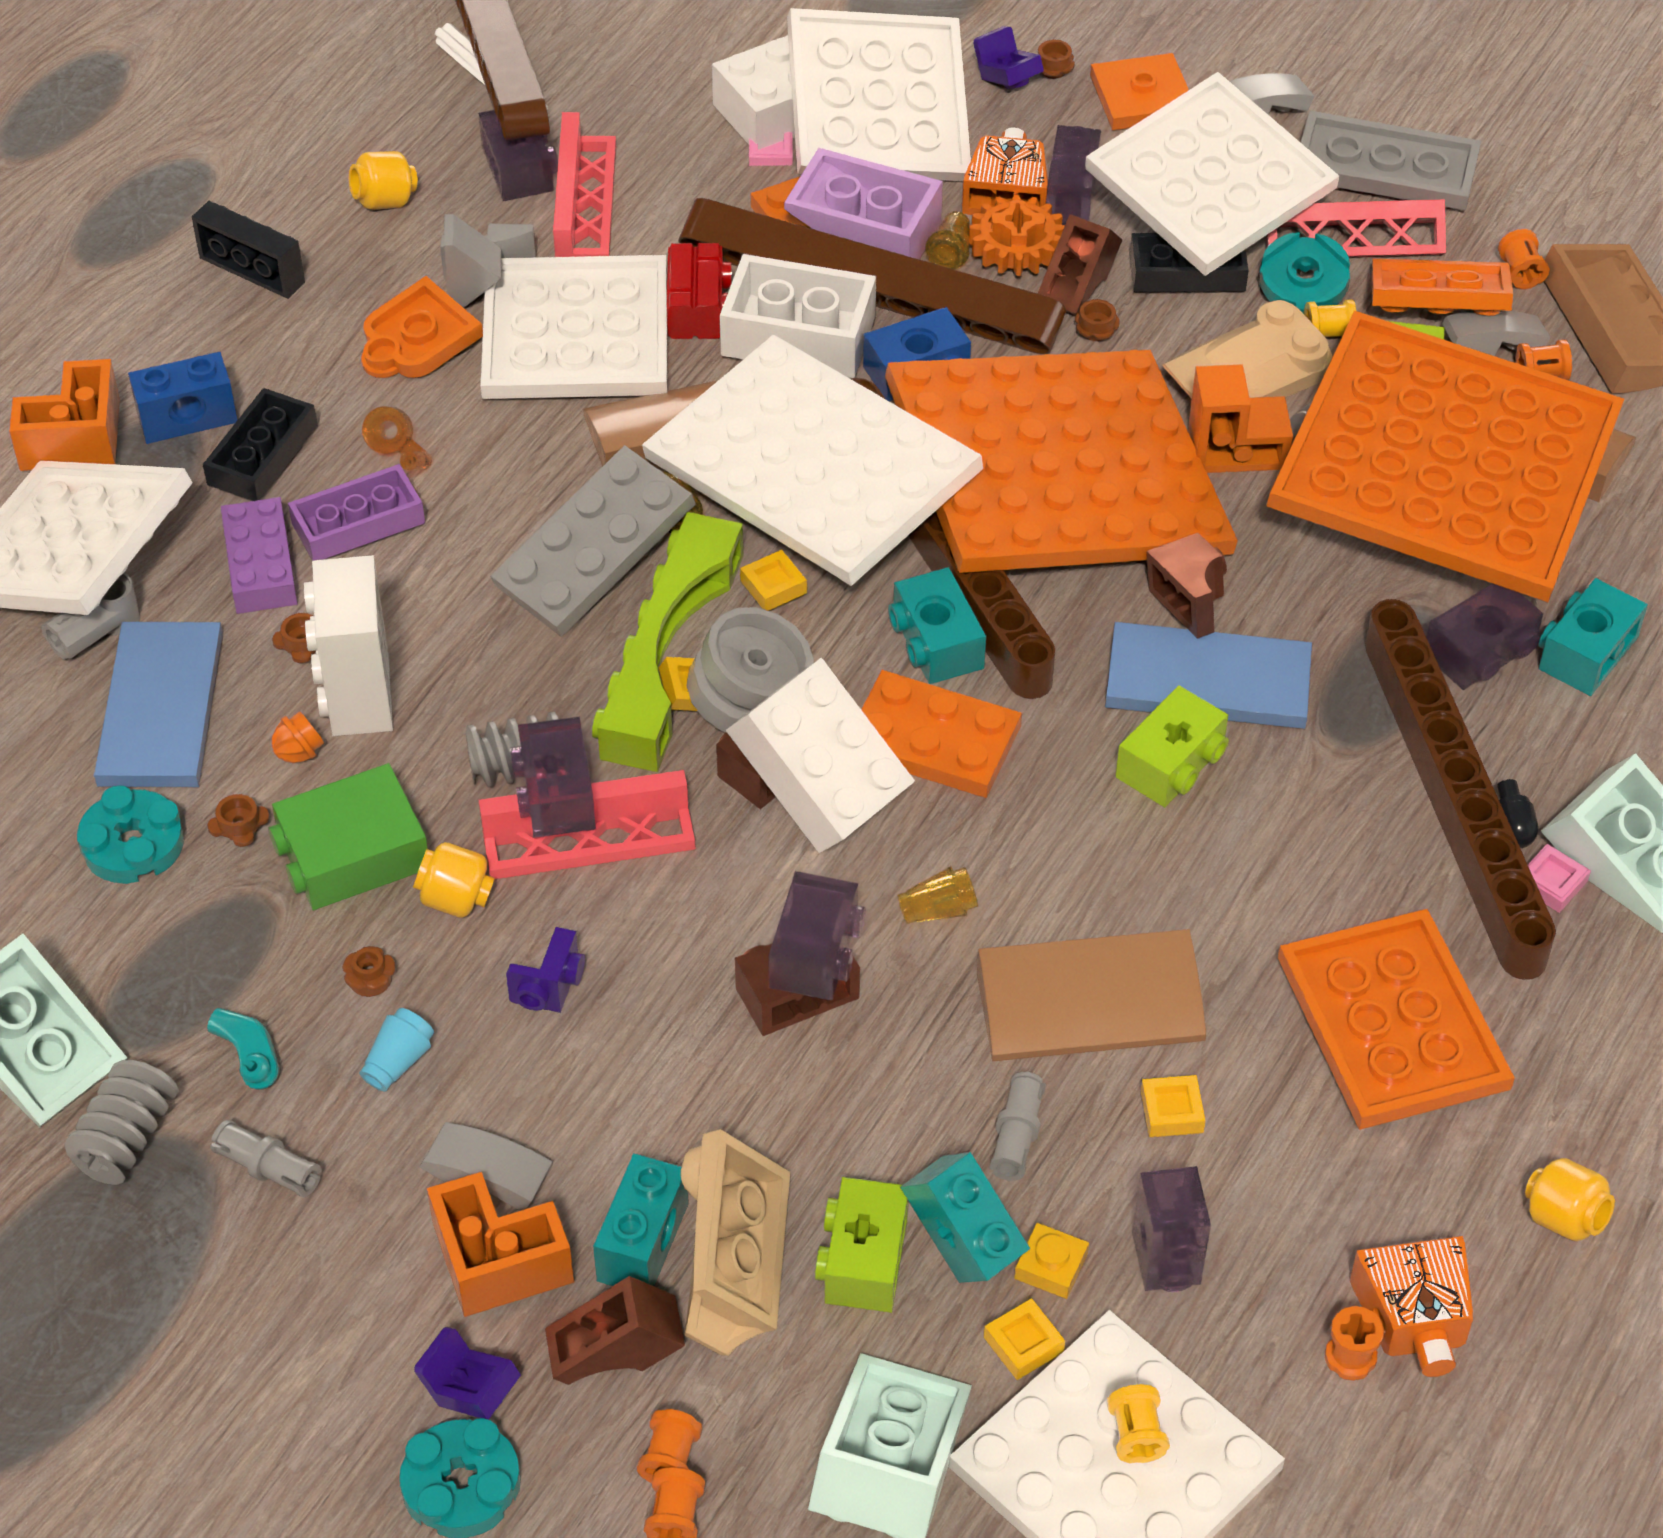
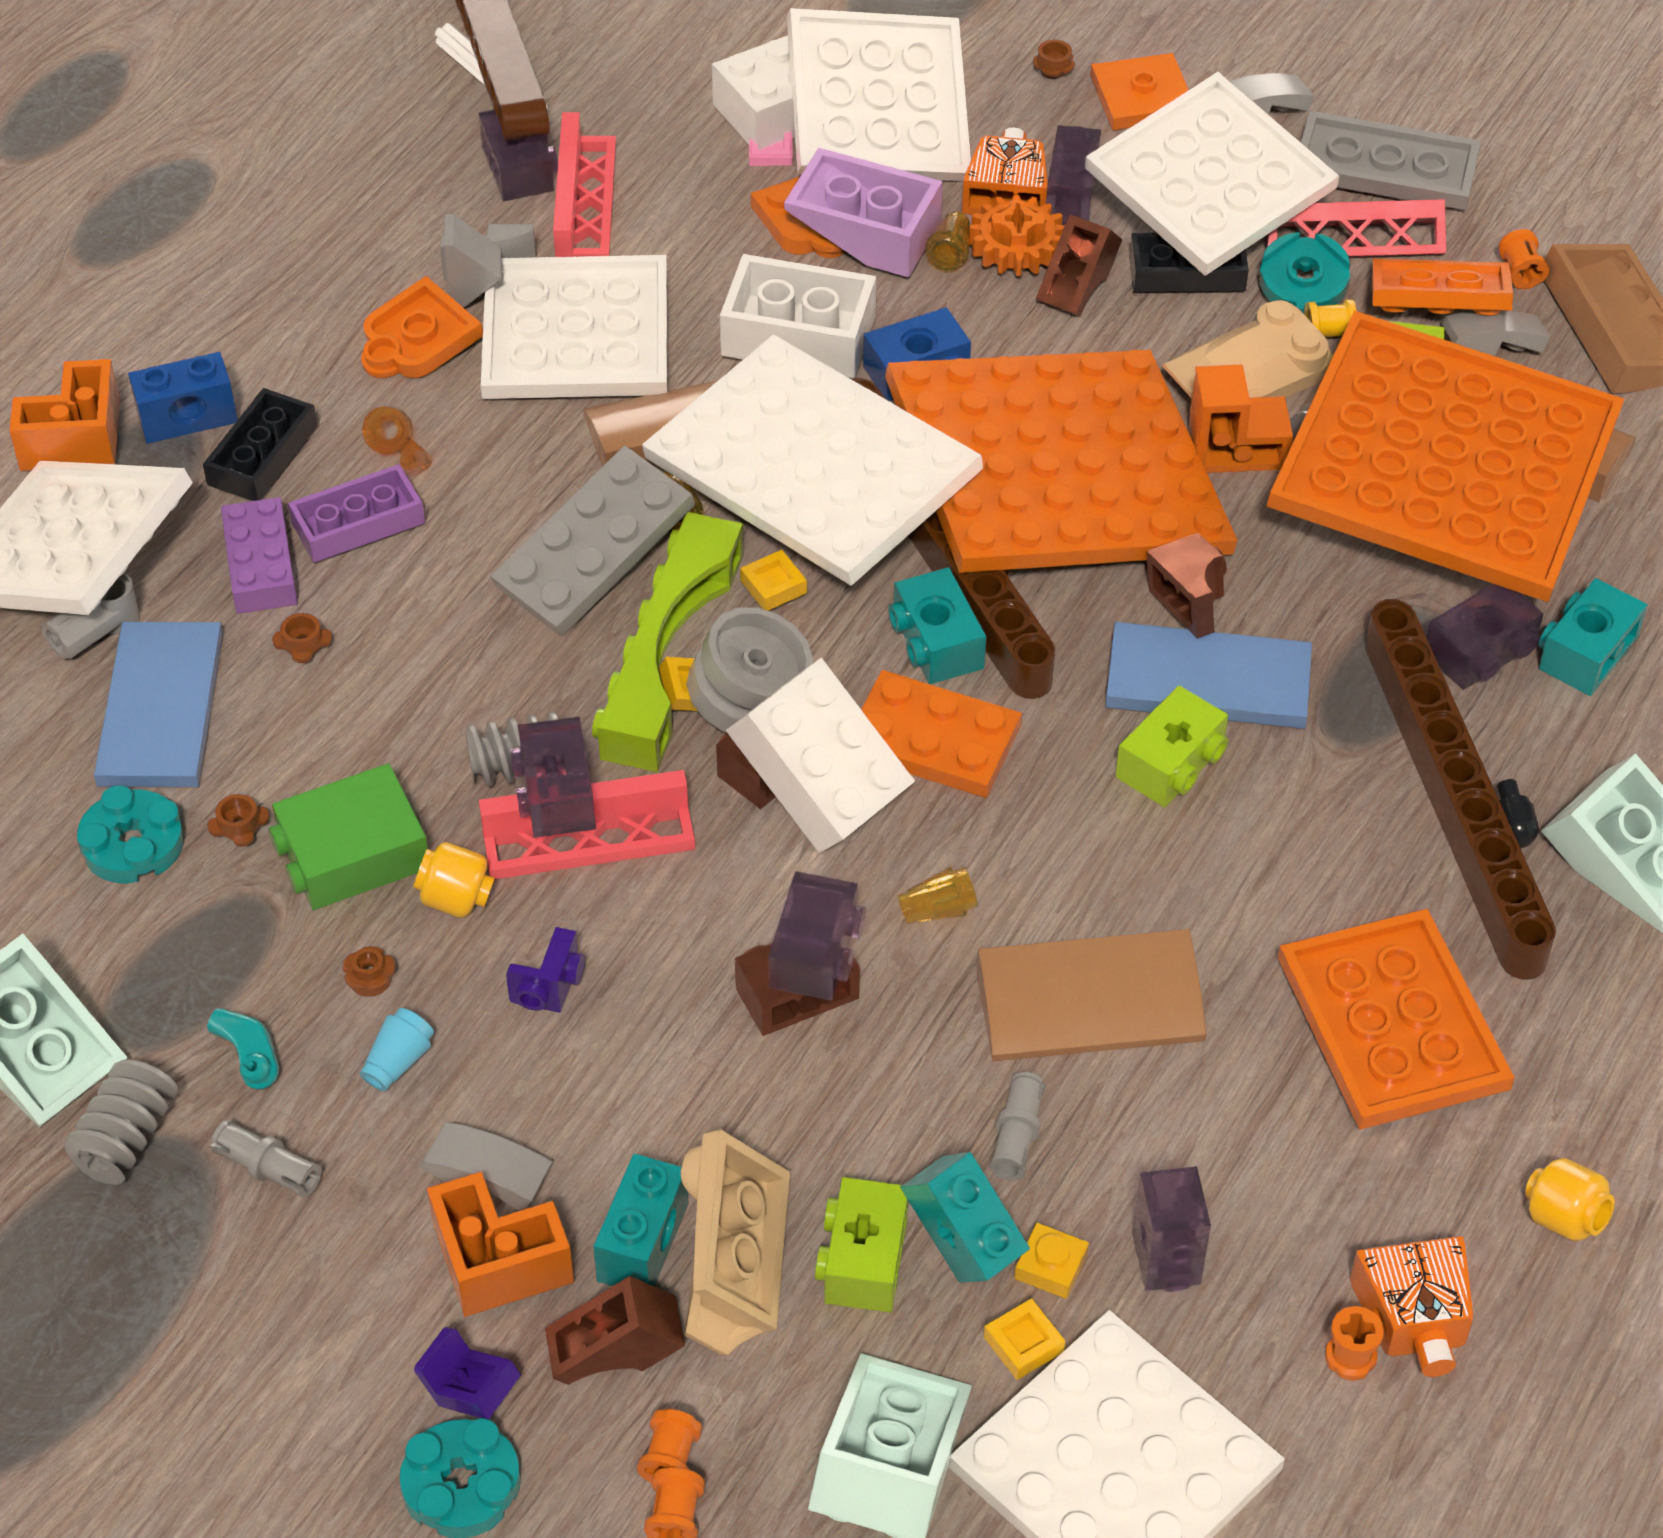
black piece [191,200,305,299] -> none
orange plate [272,711,324,763] -> none
white brick [304,555,393,736] -> none
yellow head [349,151,418,210] -> none
red brick [667,243,732,339] -> none
reddish brown beam [678,198,1066,354] -> none
dark purple bracket [973,26,1044,89] -> none
dark orange plate [1075,299,1120,341] -> none
yellow bush [1107,1384,1170,1463] -> none
yellow plate [1141,1075,1206,1137] -> none
orange bush [1516,339,1572,380] -> none
bright pink tile [1528,844,1591,913] -> none

